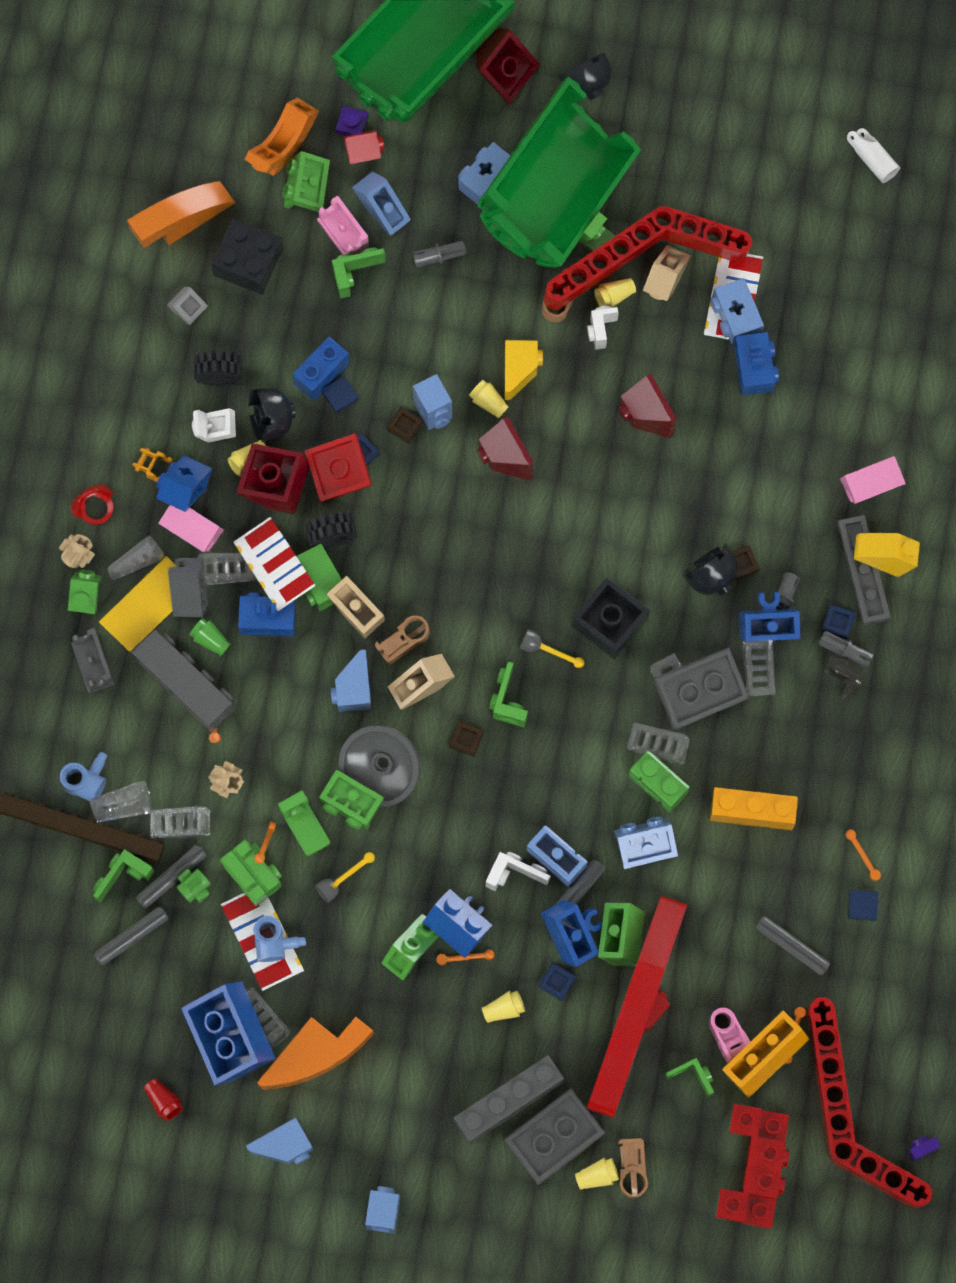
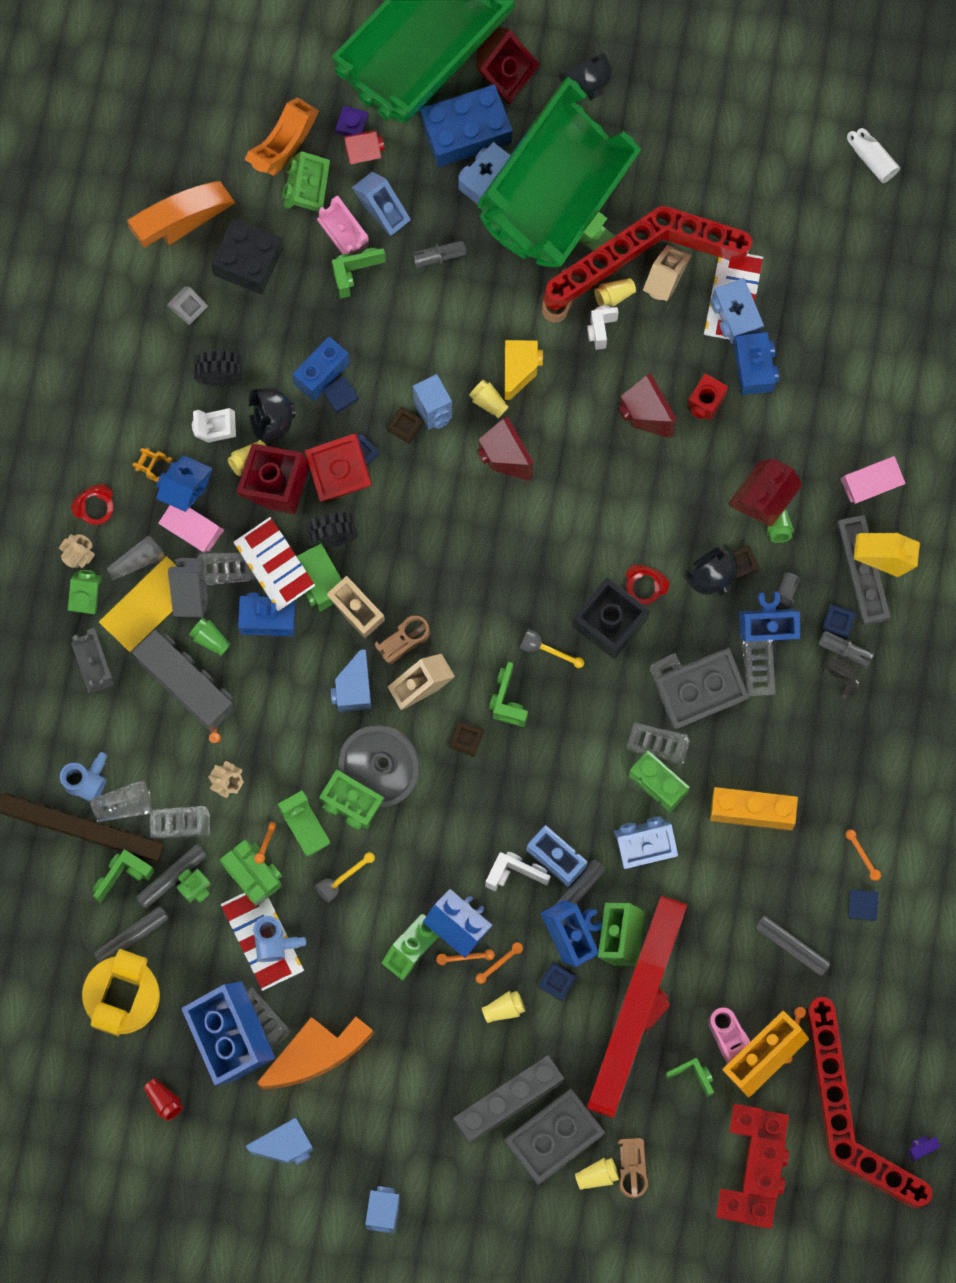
none -> yellow piece [82,949,160,1037]
none -> blue brick [420,84,512,167]
none -> orange hinge [476,943,523,984]
none -> red piece [626,564,670,605]
none -> red brick [687,374,728,421]
none -> dark red slope [728,458,802,527]
none -> bright green cone [767,508,794,543]

